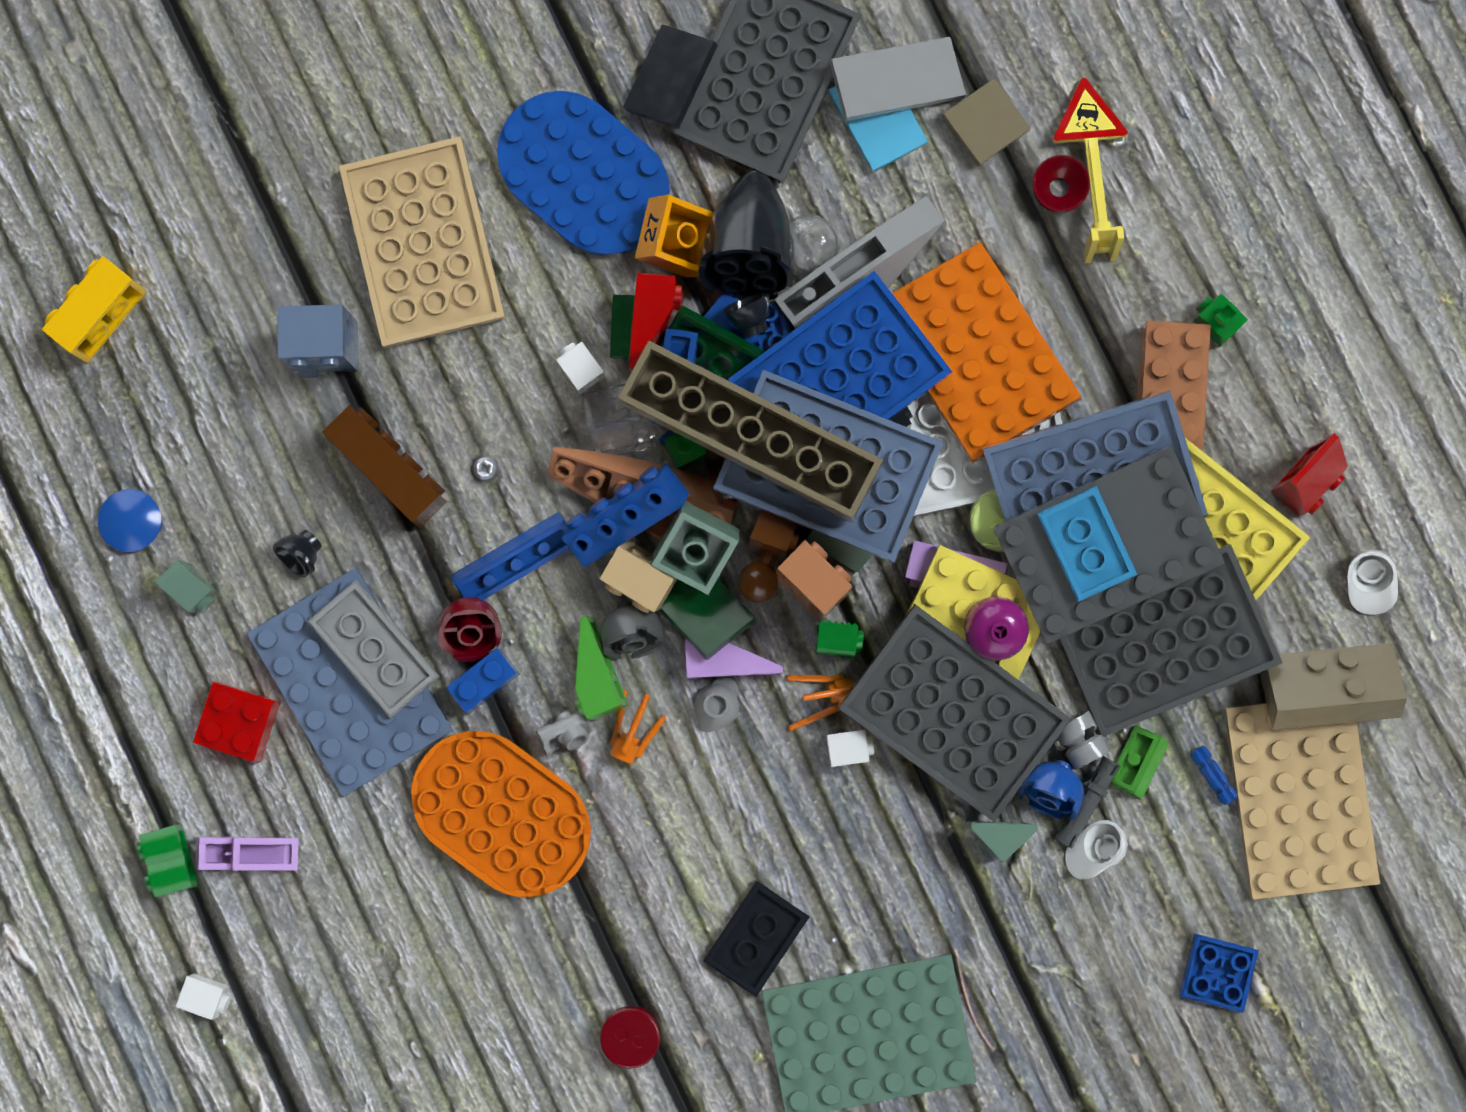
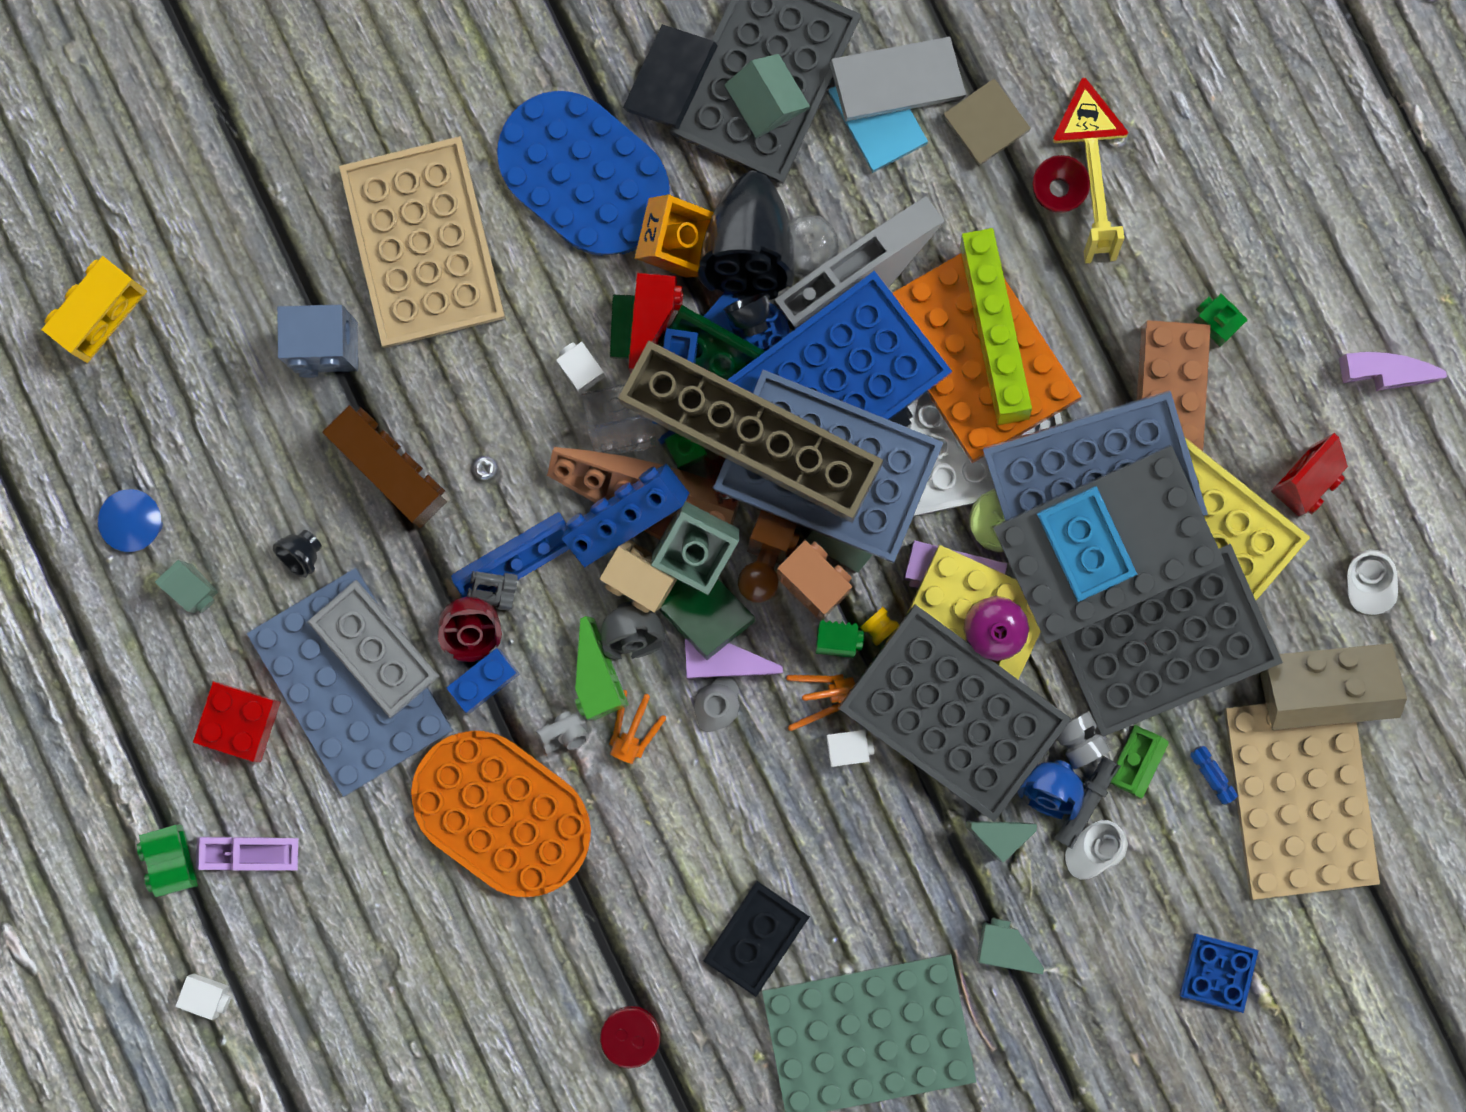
none -> dark grey piece [467,571,518,611]
none -> sand green slope [724,54,810,139]
none -> yellow wheel [860,607,899,646]
none -> lime brick [960,228,1032,425]
none -> sand green slope [976,918,1044,975]
none -> lavender slope [1339,352,1447,391]

